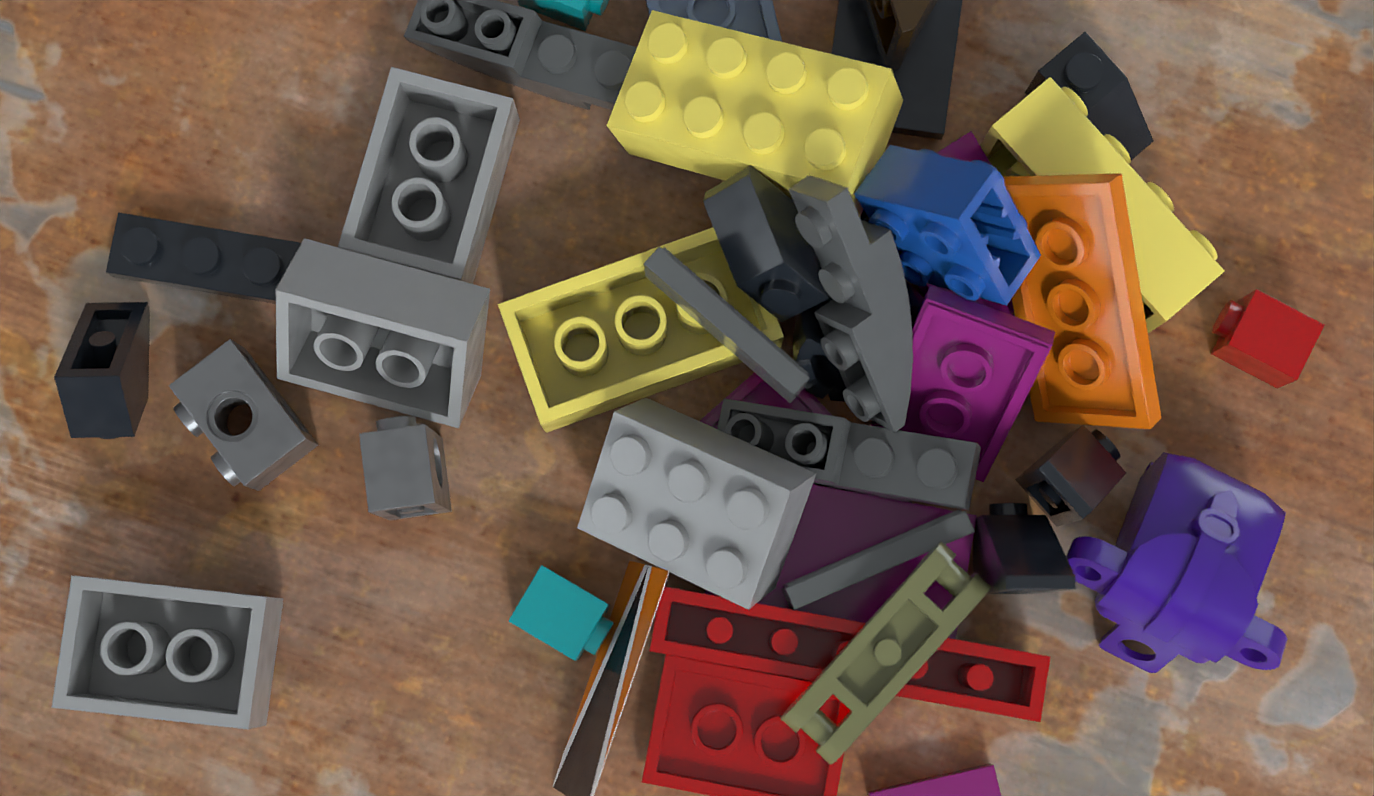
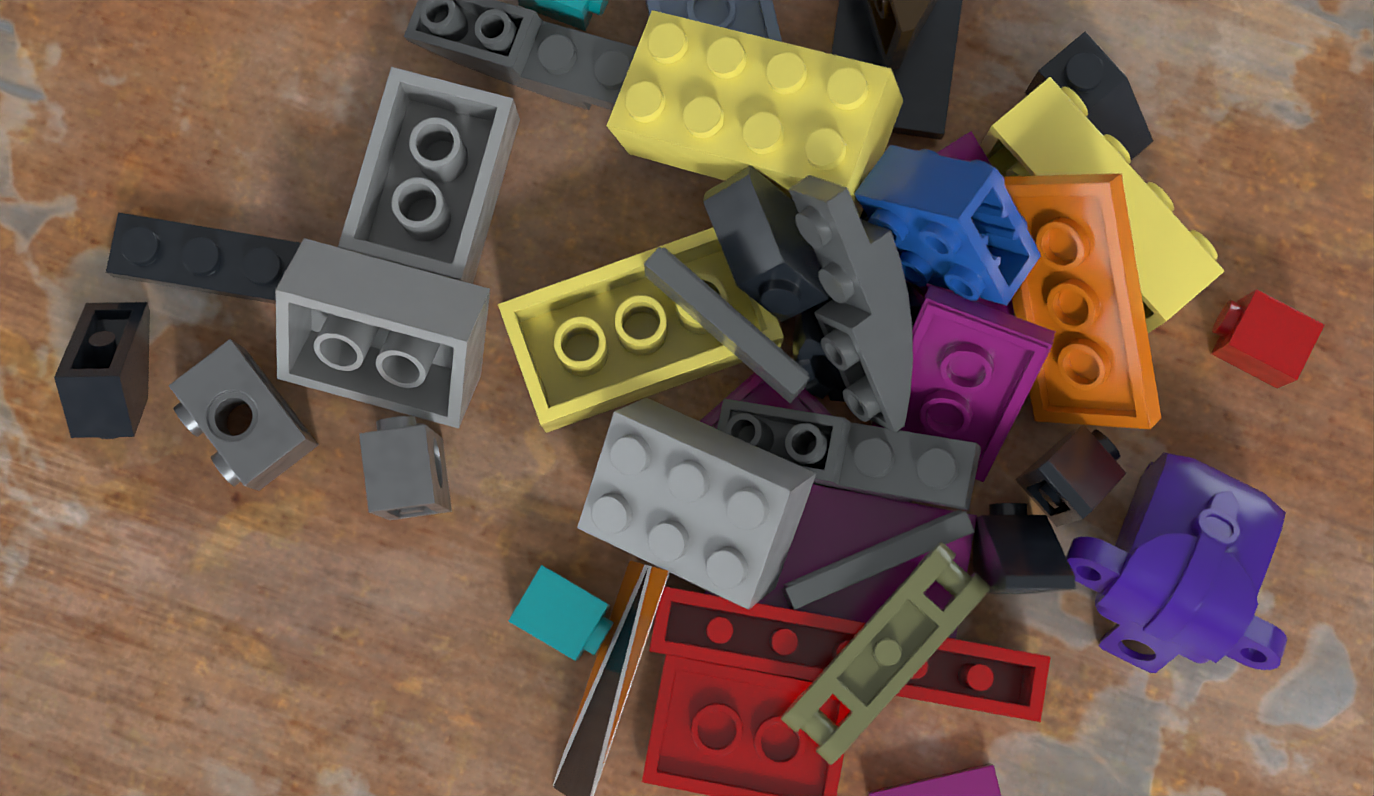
light grey brick [51,575,284,730] -> none

